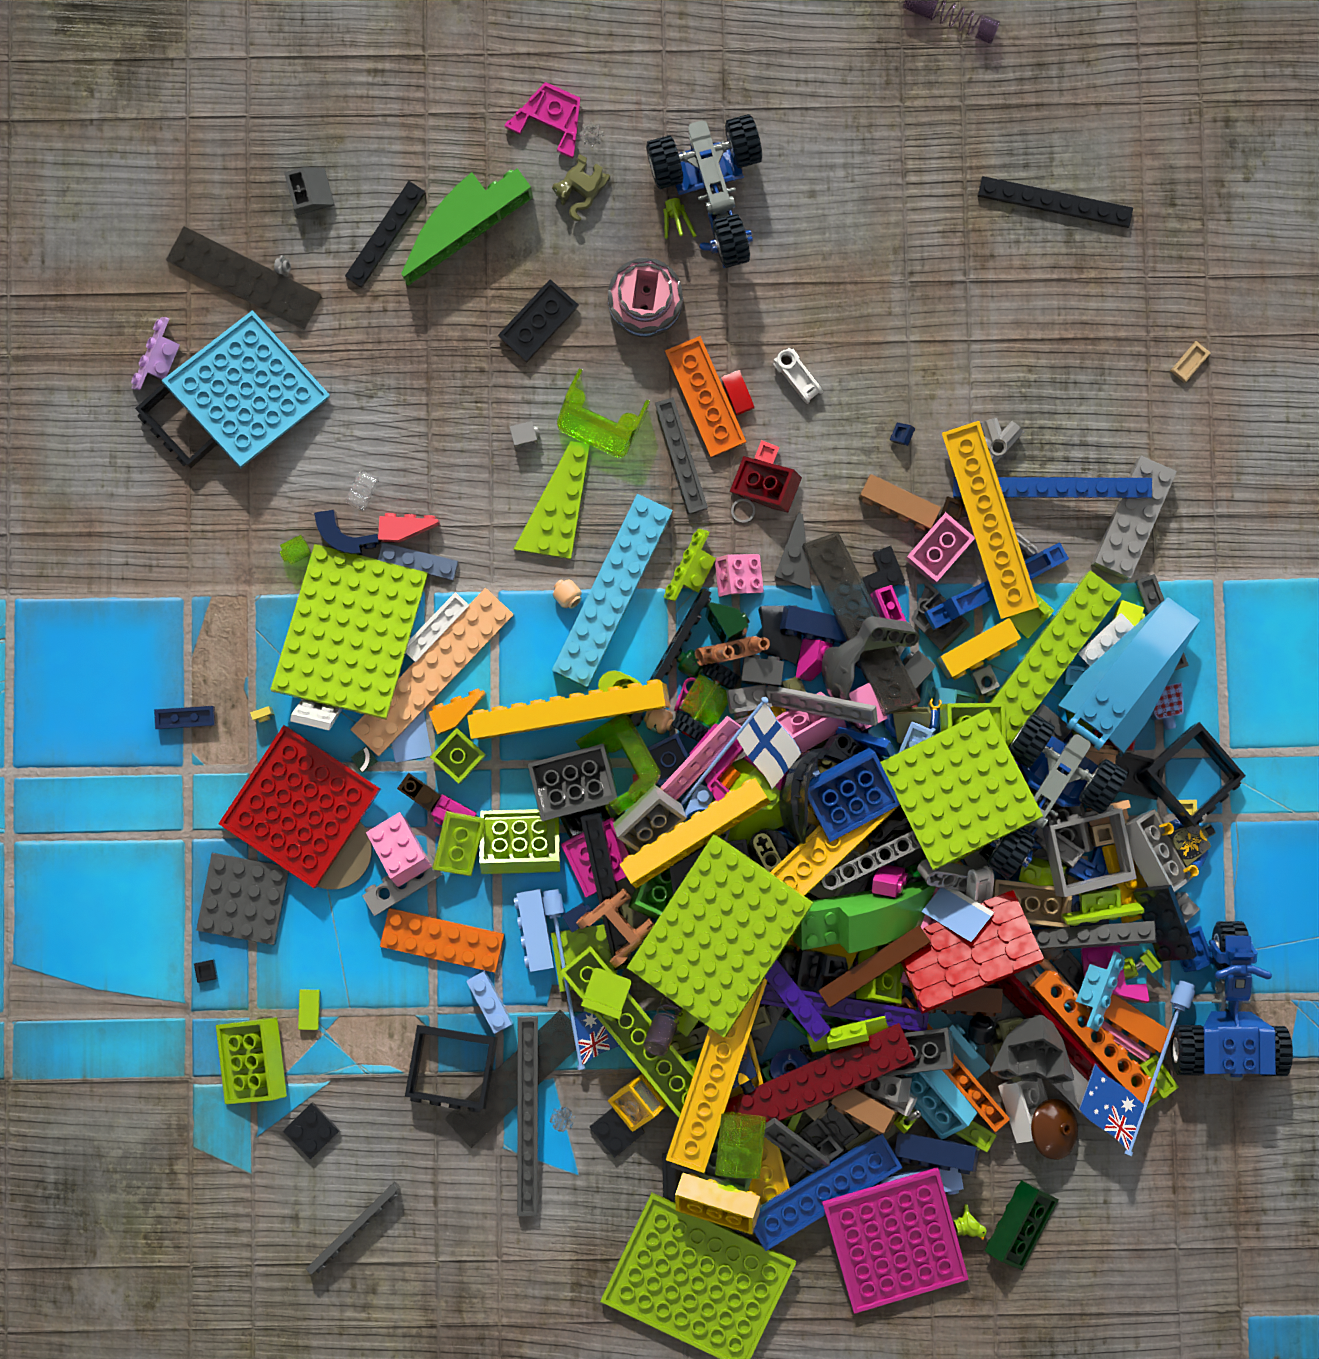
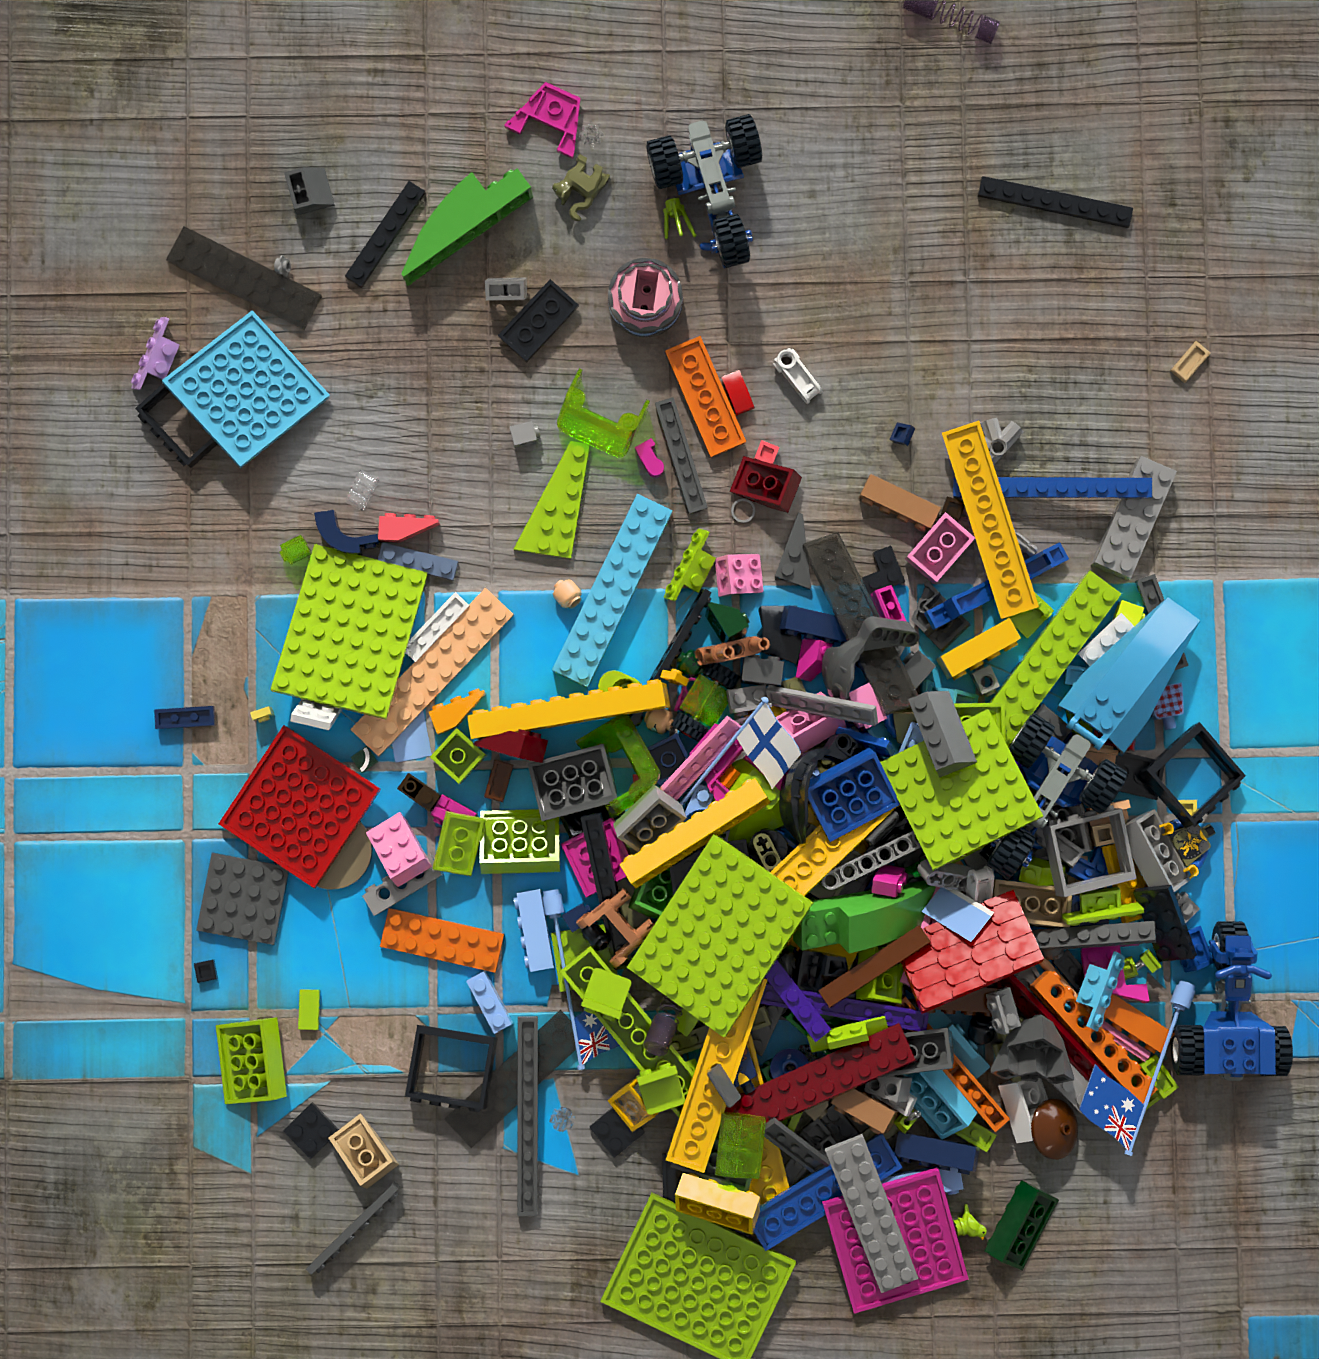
none -> tan slope [329,1113,399,1189]
none -> dark red slope [473,729,548,763]
none -> reddish brown plate [484,760,514,802]
none -> light grey brick [485,277,527,301]
none -> black brick [581,923,610,951]
none -> dark pink leg [635,438,664,478]
none -> lime bracket [636,1062,685,1115]
none -> yellow plate [660,669,689,686]
none -> dark grey slope [707,1064,741,1108]
none -> light grey plate [825,1134,919,1293]
none -> dark grey slope [864,811,900,847]
none -> dark grey slope [908,691,977,778]
none -> light grey bracket [986,987,1021,1035]

